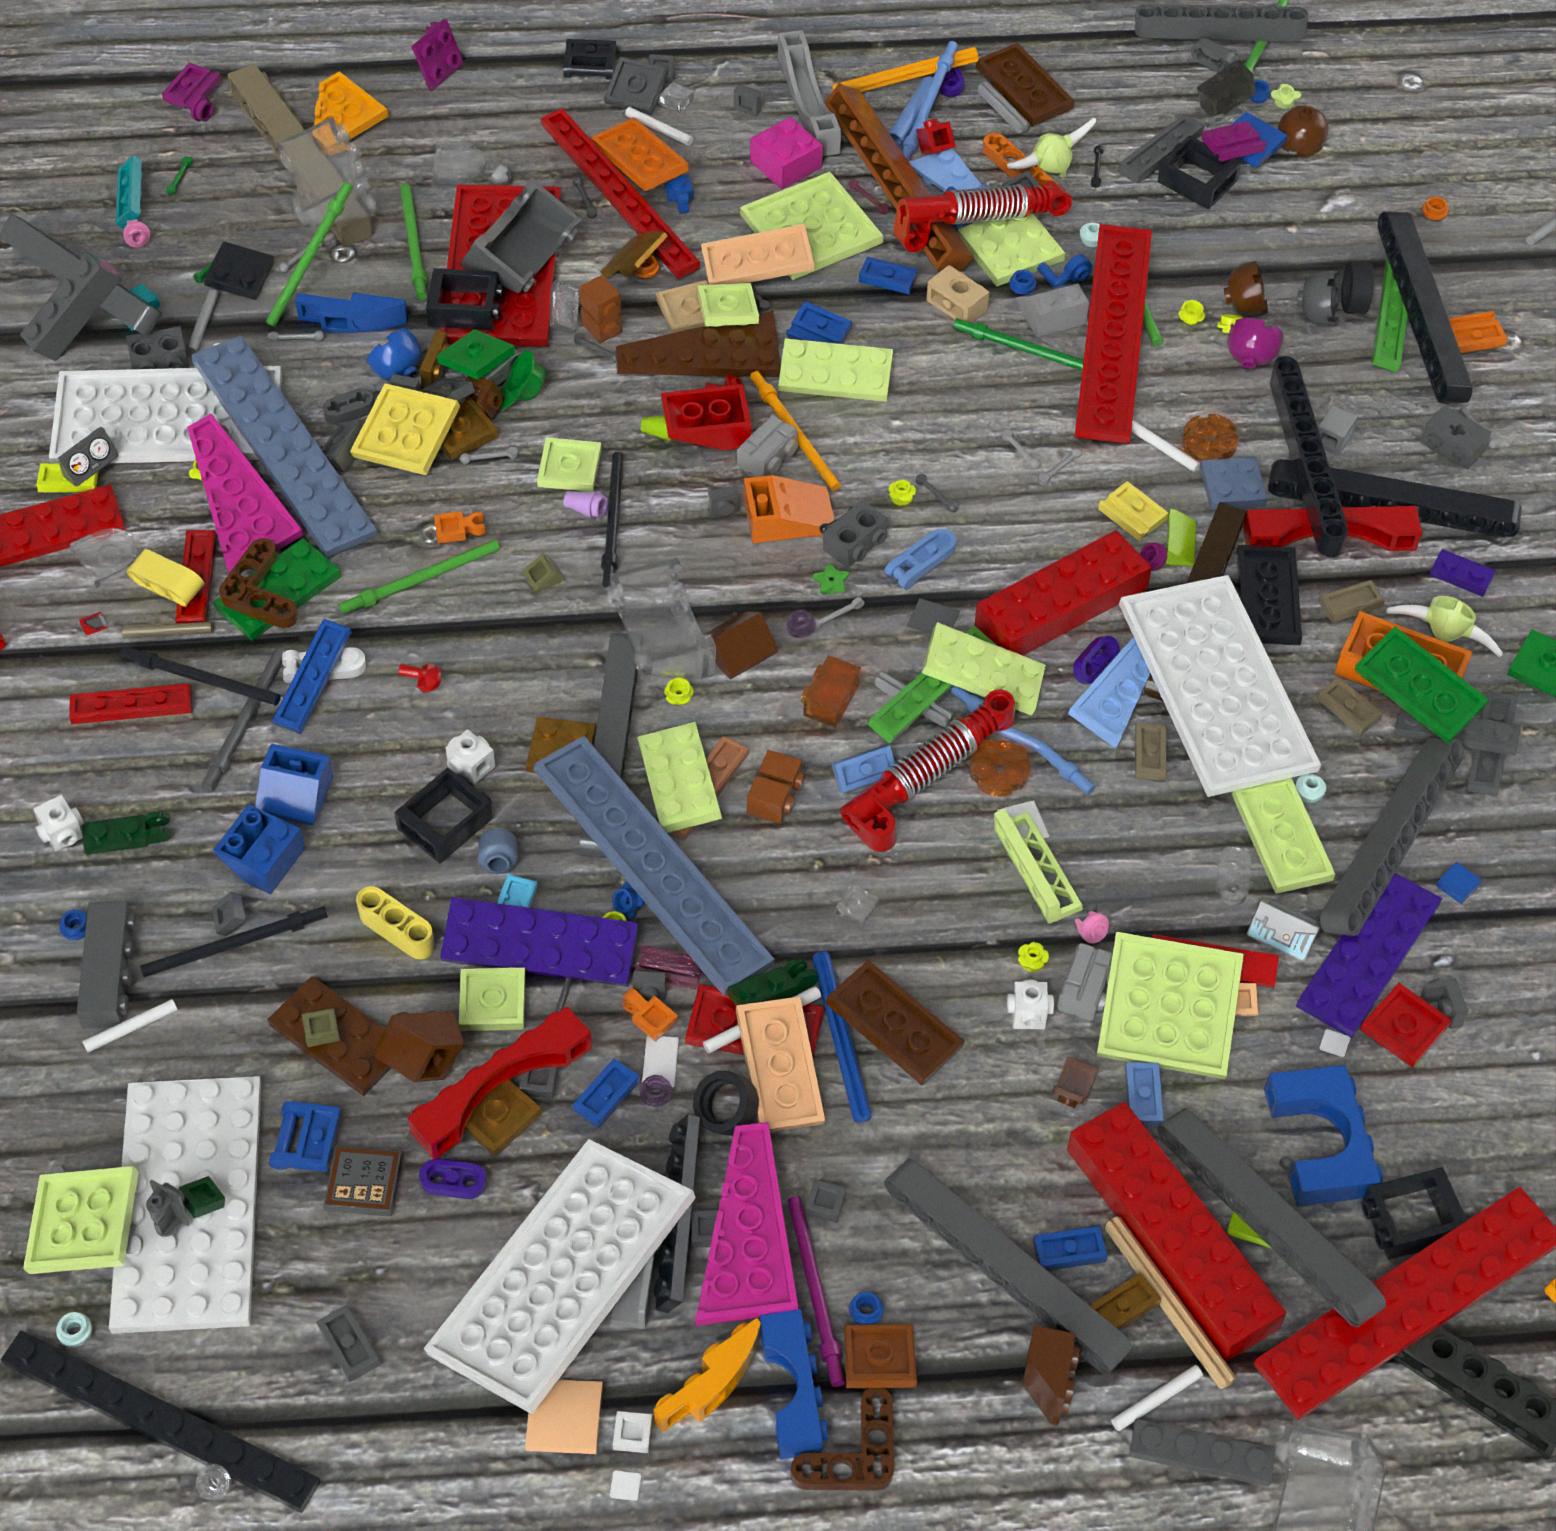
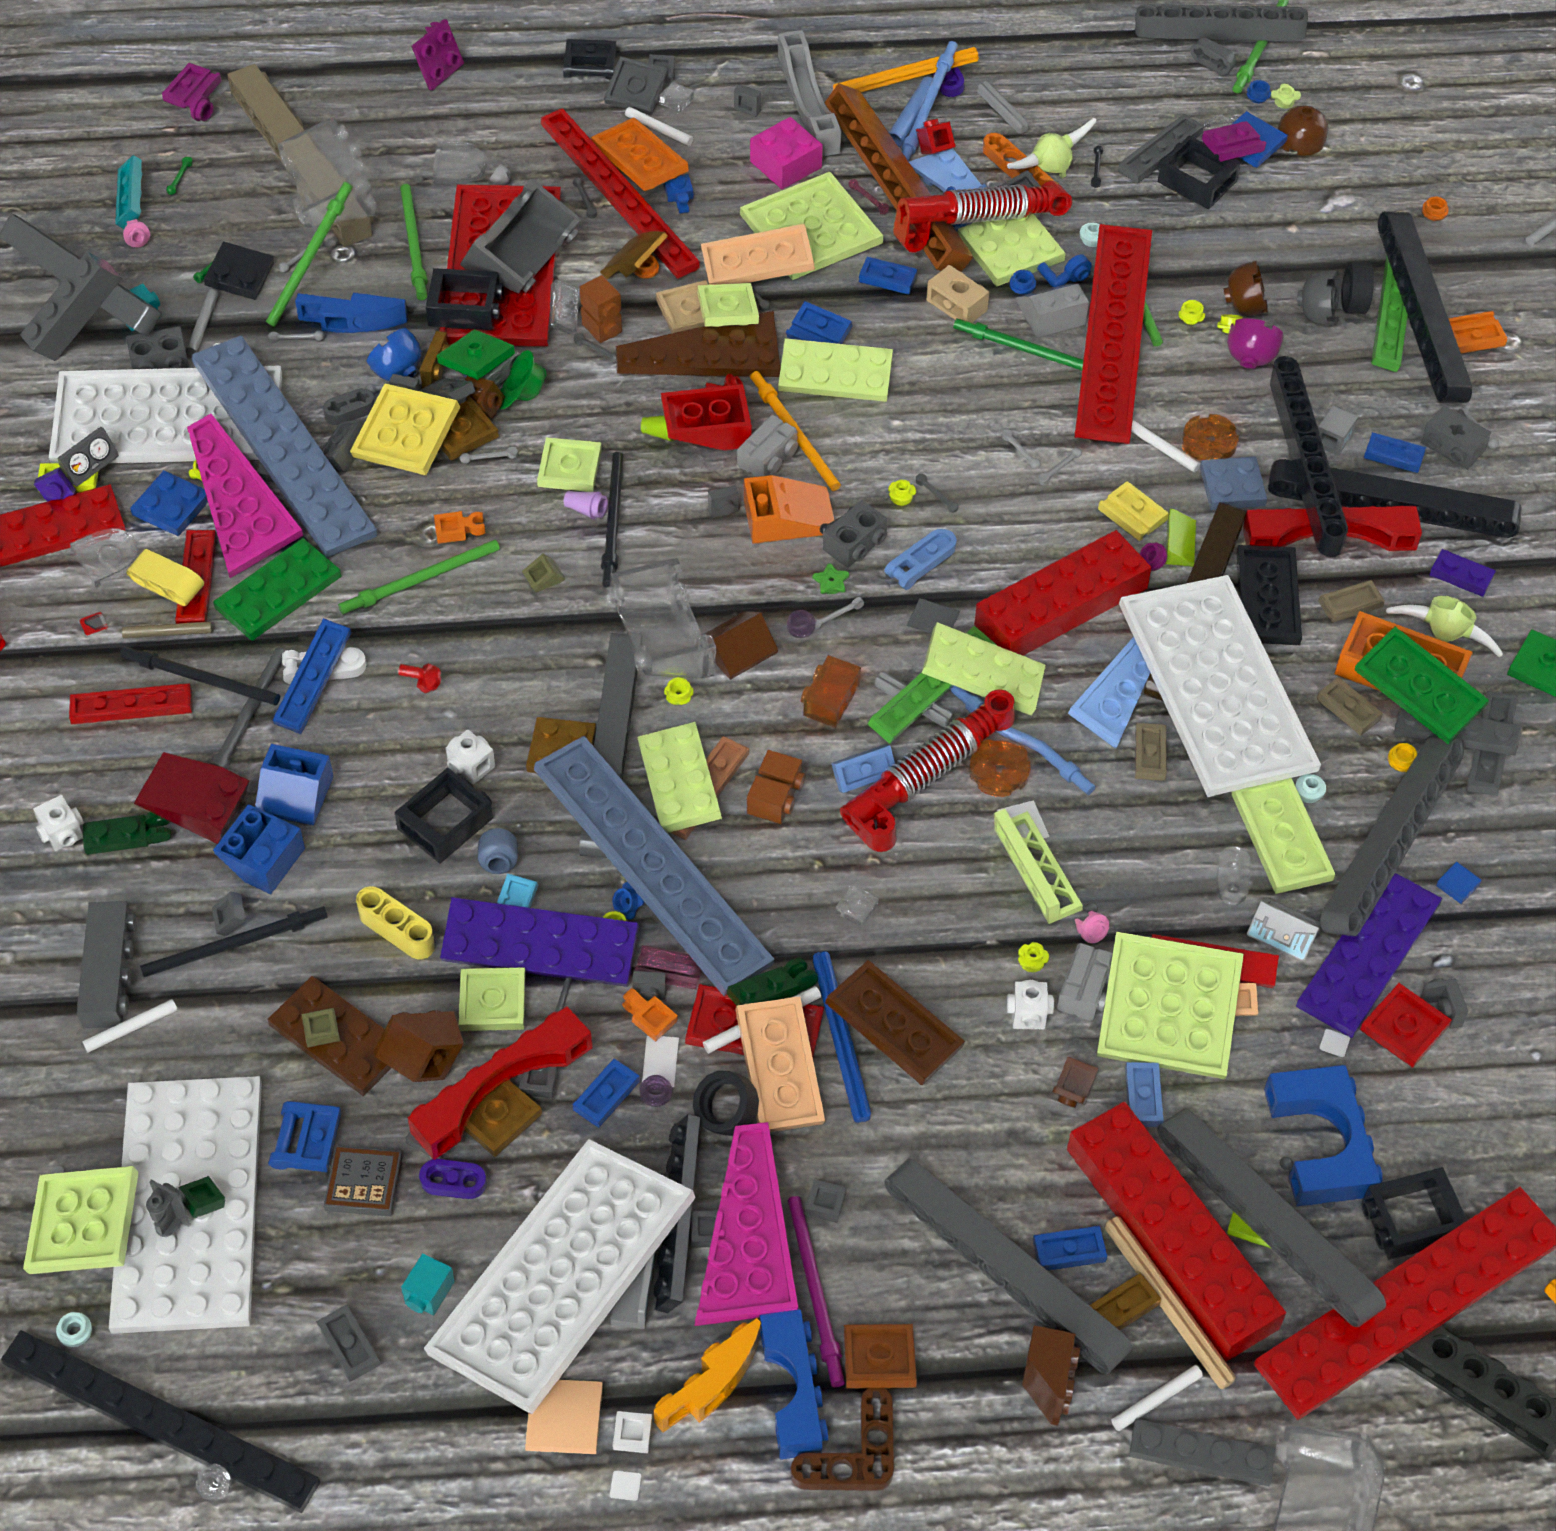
blue plate [59,910,87,940] -> none
reddish brown beam [219,538,298,628] -> none
light orange plate [312,71,388,153] -> none
blue plate [849,1292,883,1324] -> none
reddish brown plate [976,42,1075,126] -> none
dark purple plate [1073,636,1120,684] -> none
clear smoke brick [1197,59,1256,121] -> none
none -> dark purple plate [34,467,76,501]
none -> blue plate [130,470,208,537]
none -> dark red slope [134,752,250,844]
none -> teal brick [401,1253,455,1316]
none -> blue plate [1364,432,1426,473]
none -> yellow plate [1388,743,1417,772]

